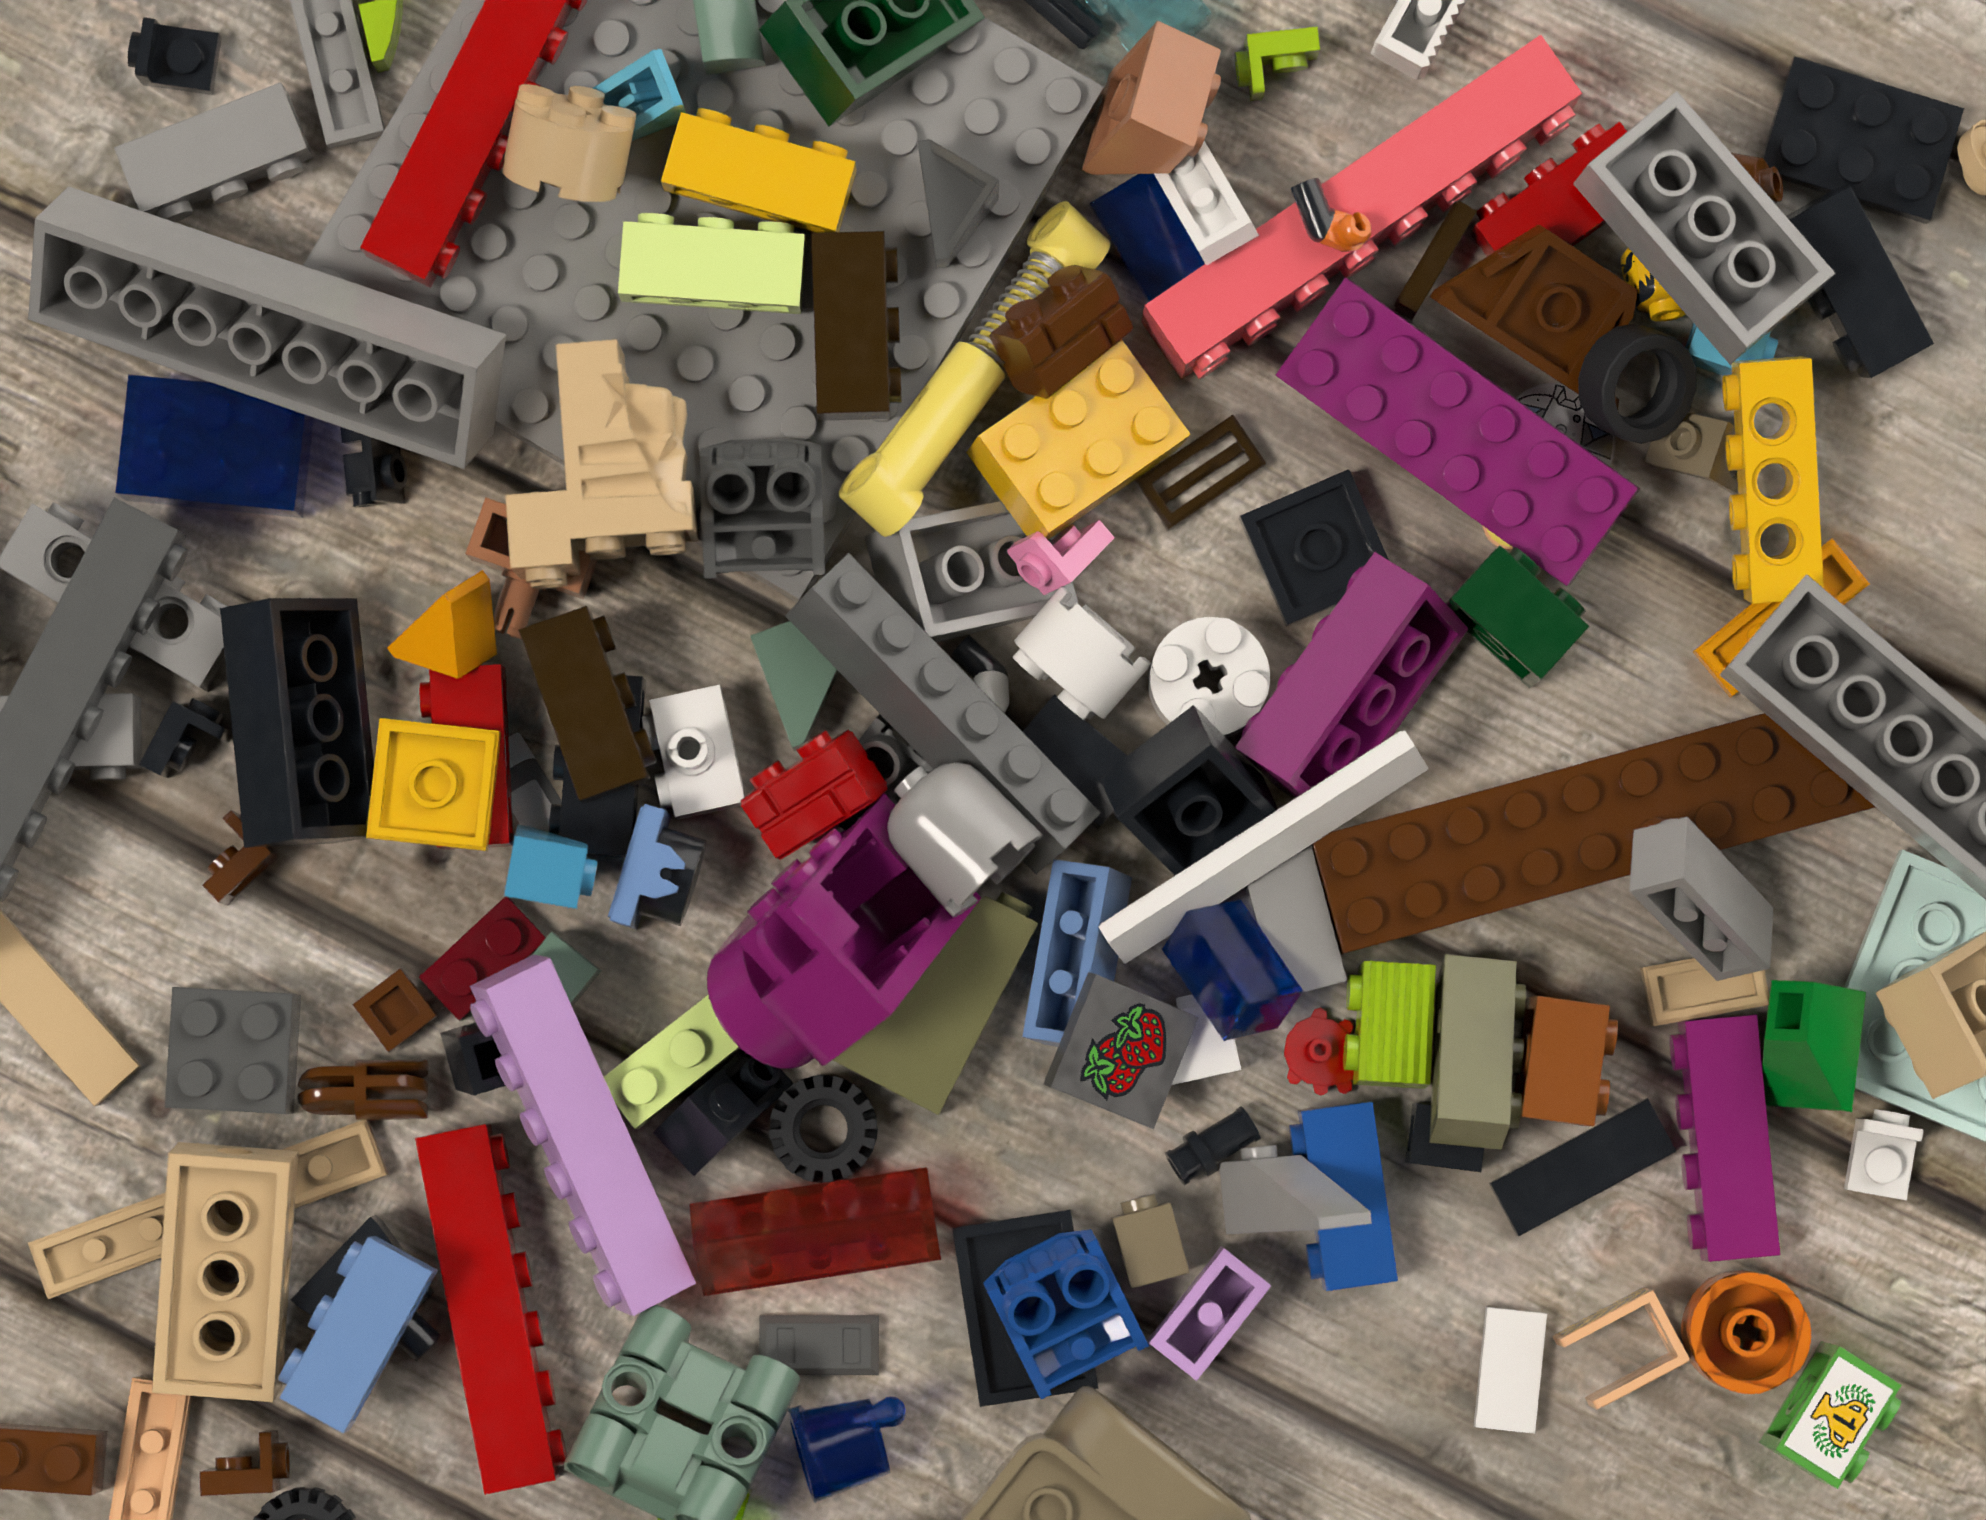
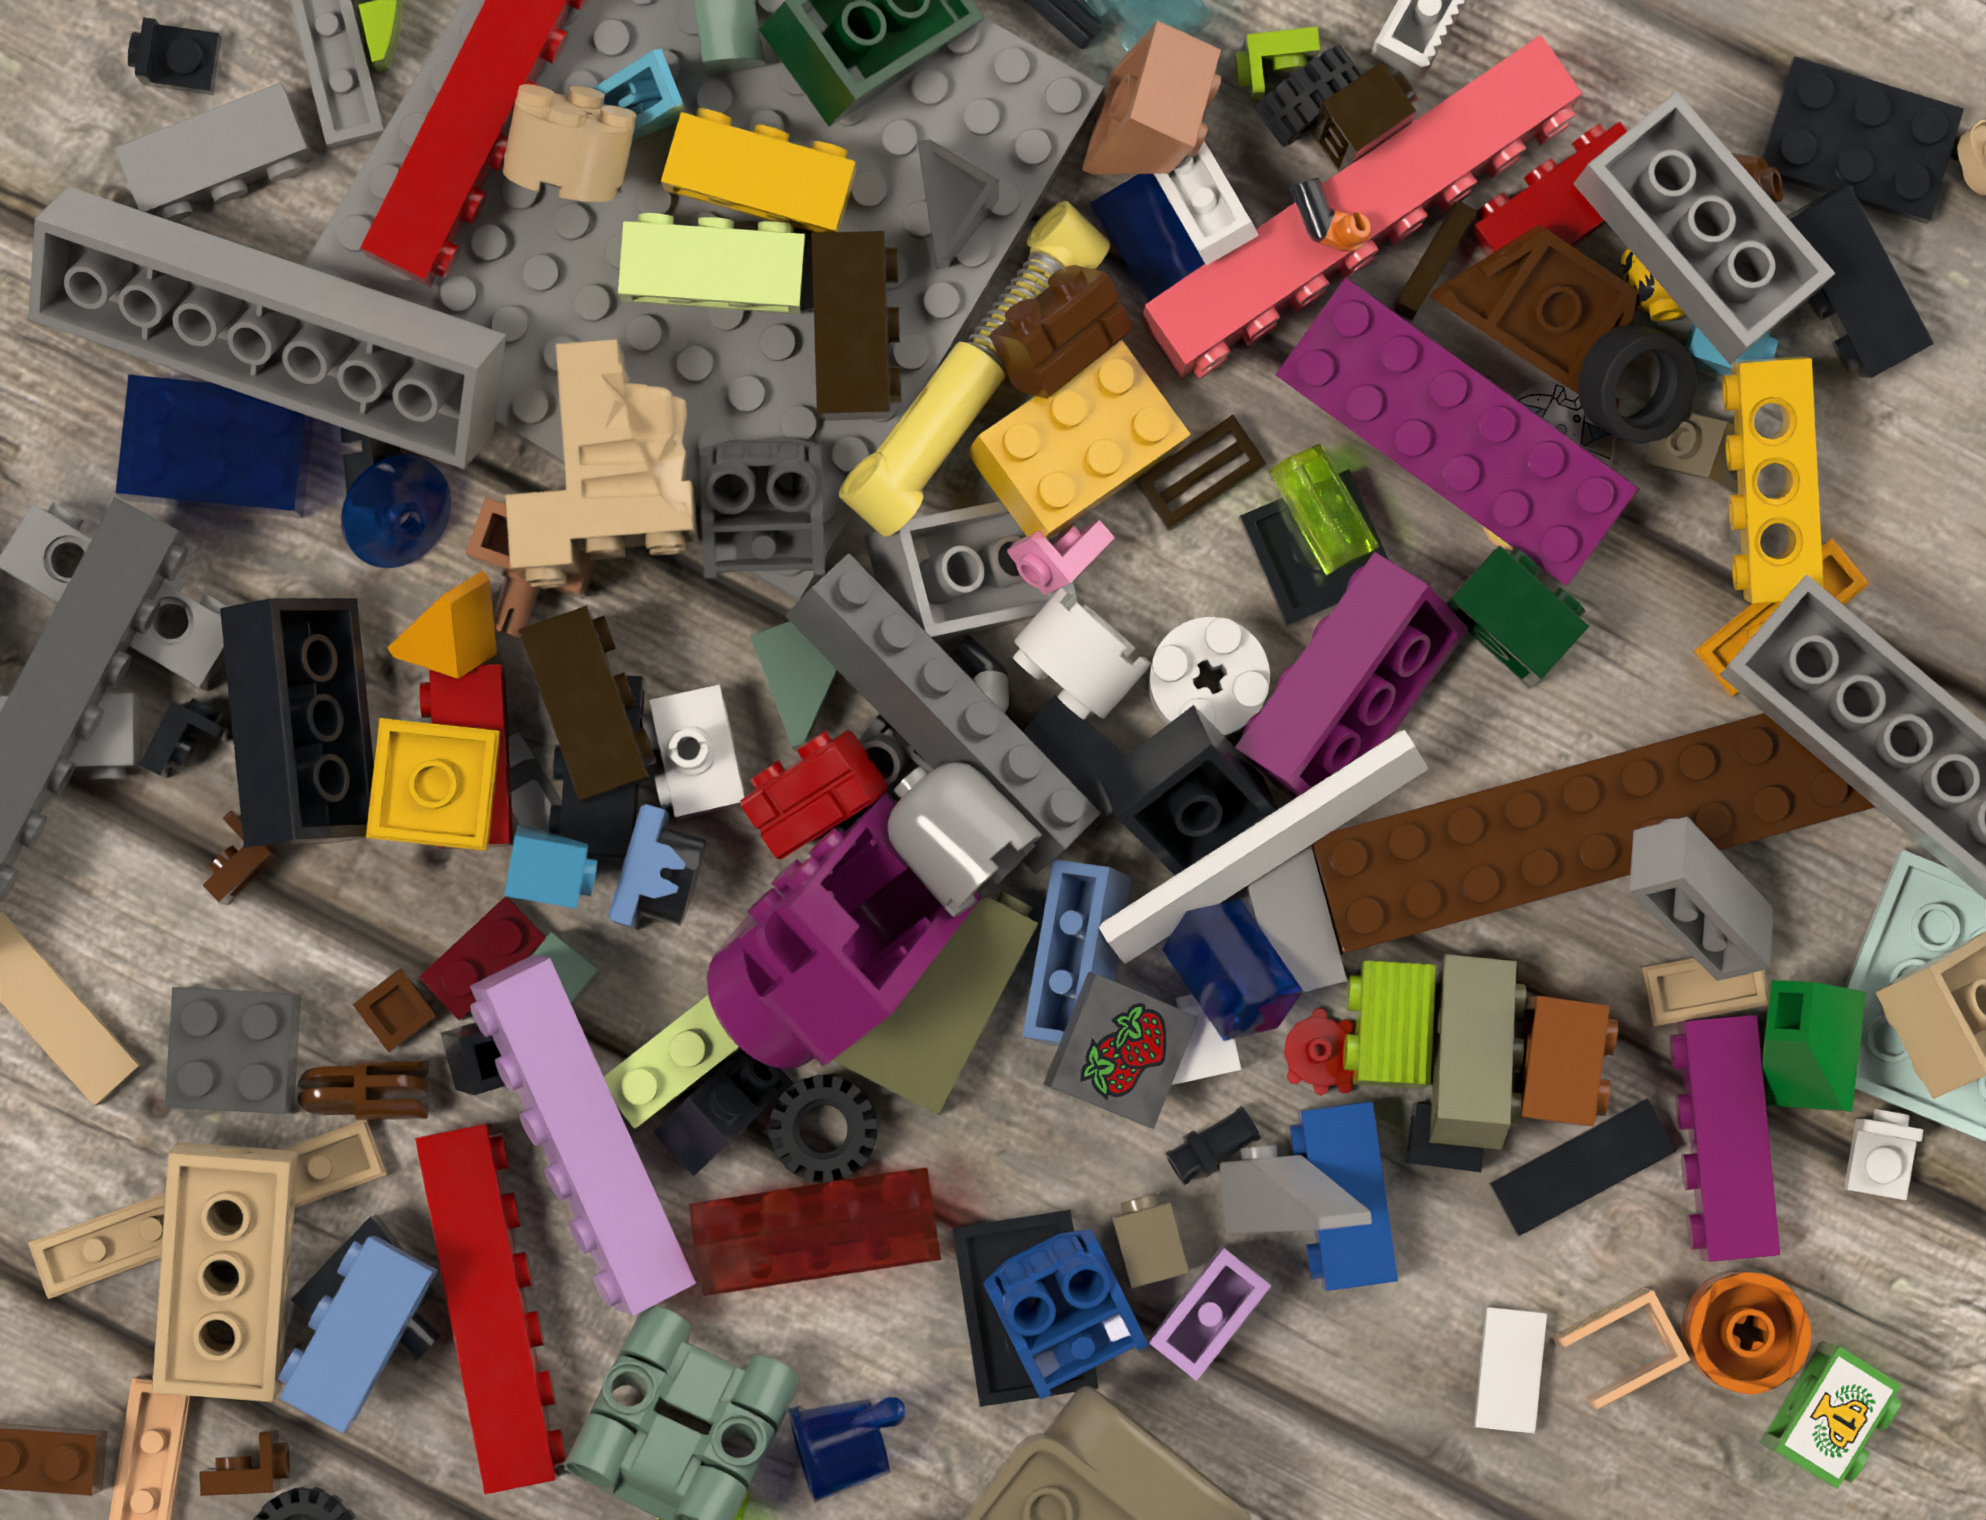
dark grey tile [759,1315,879,1375] -> none
none -> clear blue dish [341,454,452,568]
none -> black tyre [1255,45,1362,147]
none -> clear neon green brick [1268,443,1379,576]
none -> dark brown brick [1311,62,1417,173]

